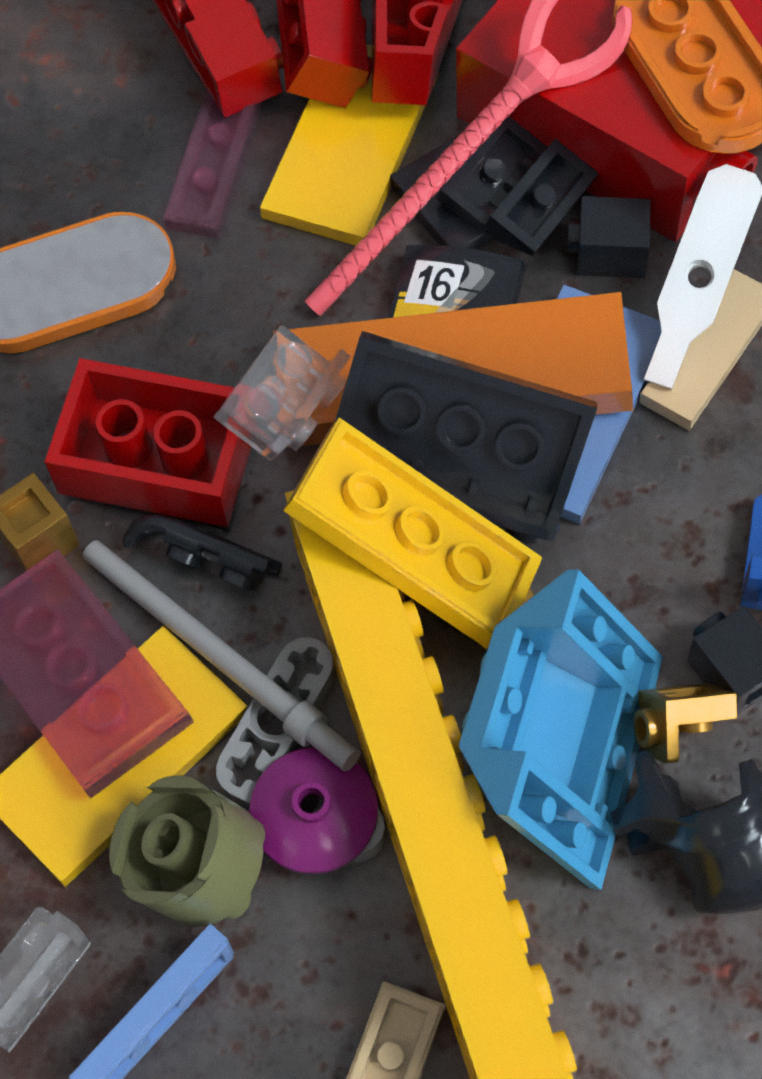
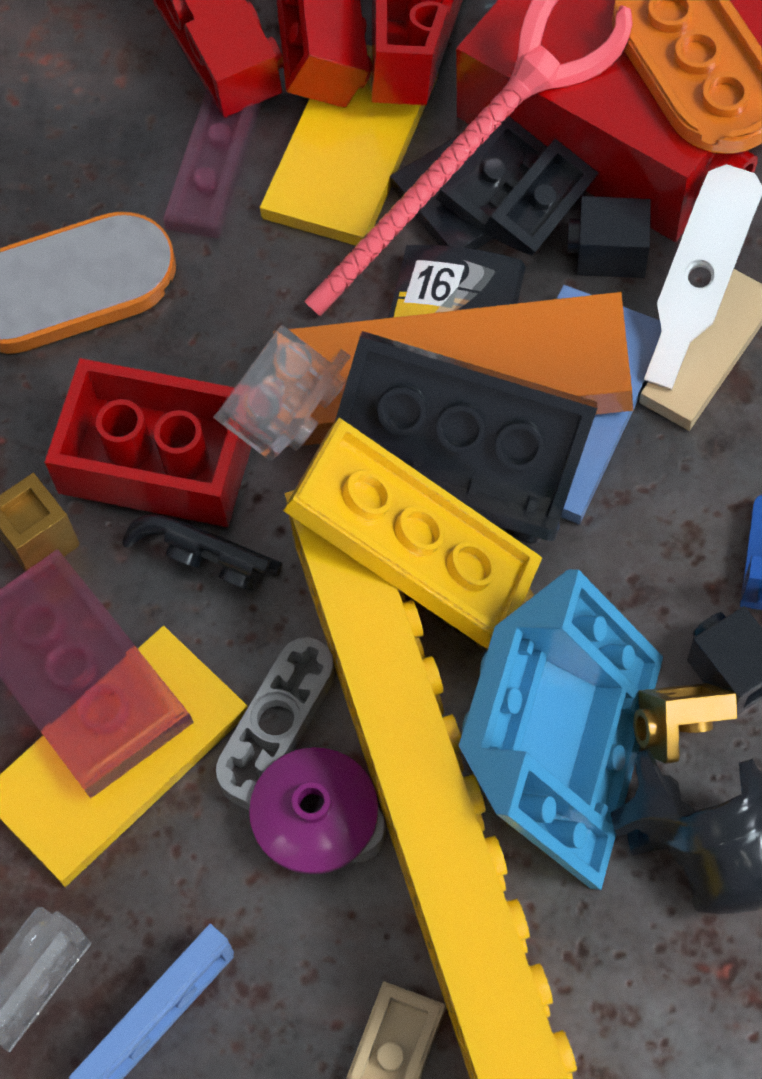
light grey bar [83,540,360,772] -> none
olive brick [109,775,265,927] -> none

